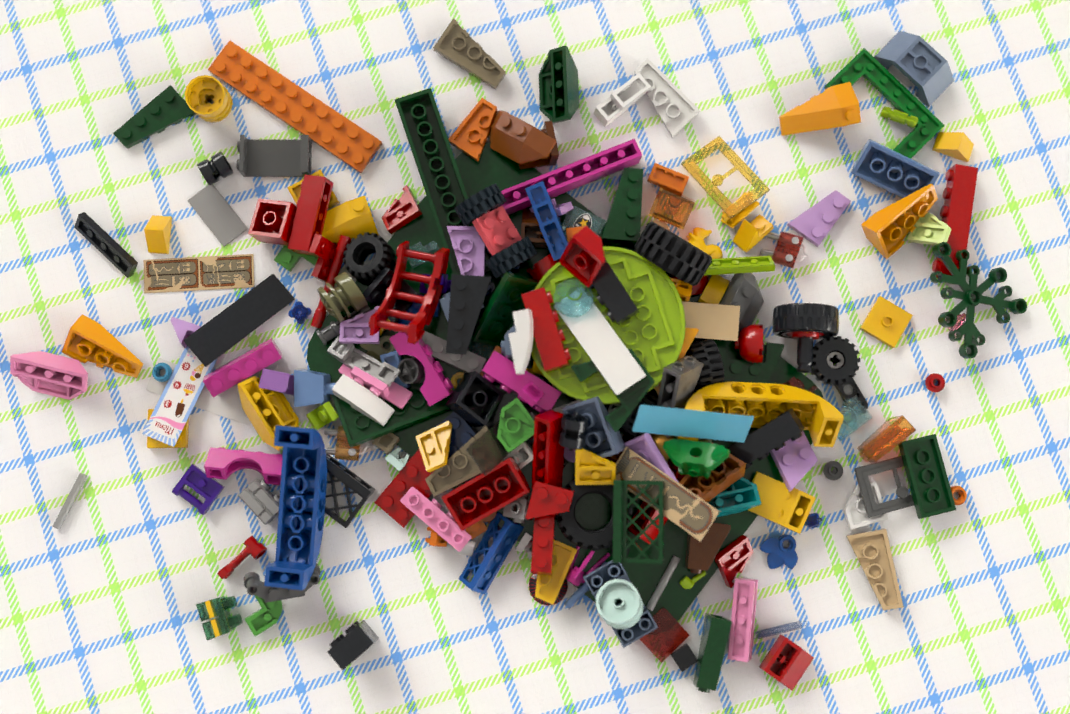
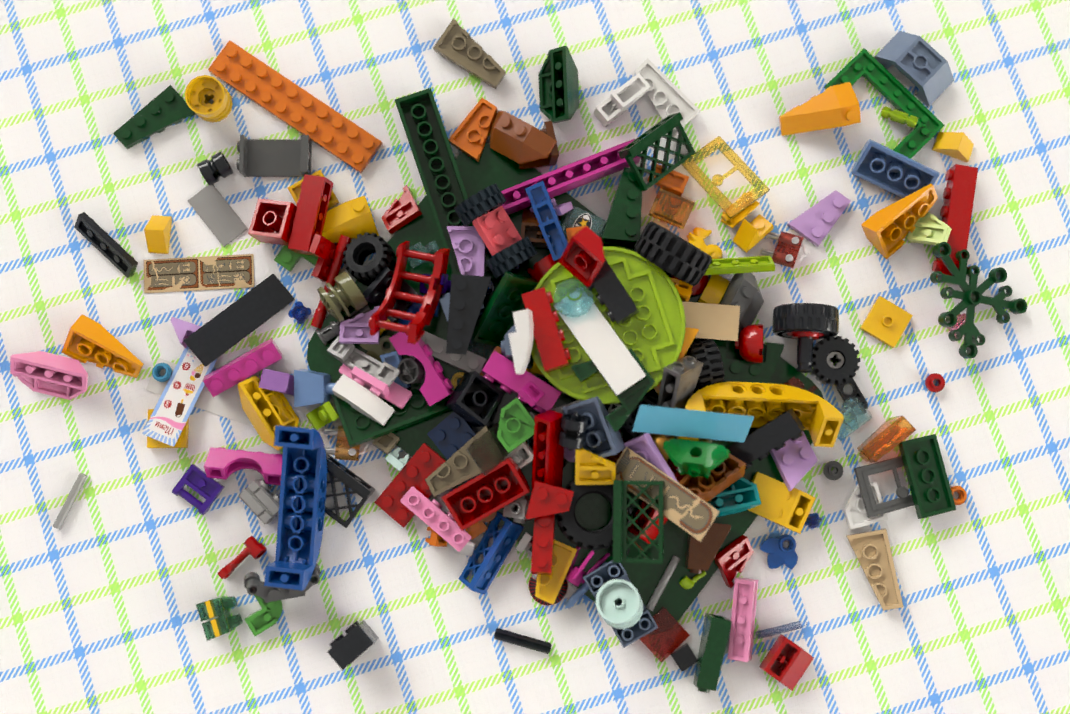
yellow wing [415,421,452,473] -> none
none -> black axle [494,628,551,654]
none -> dark green fence [618,112,695,191]

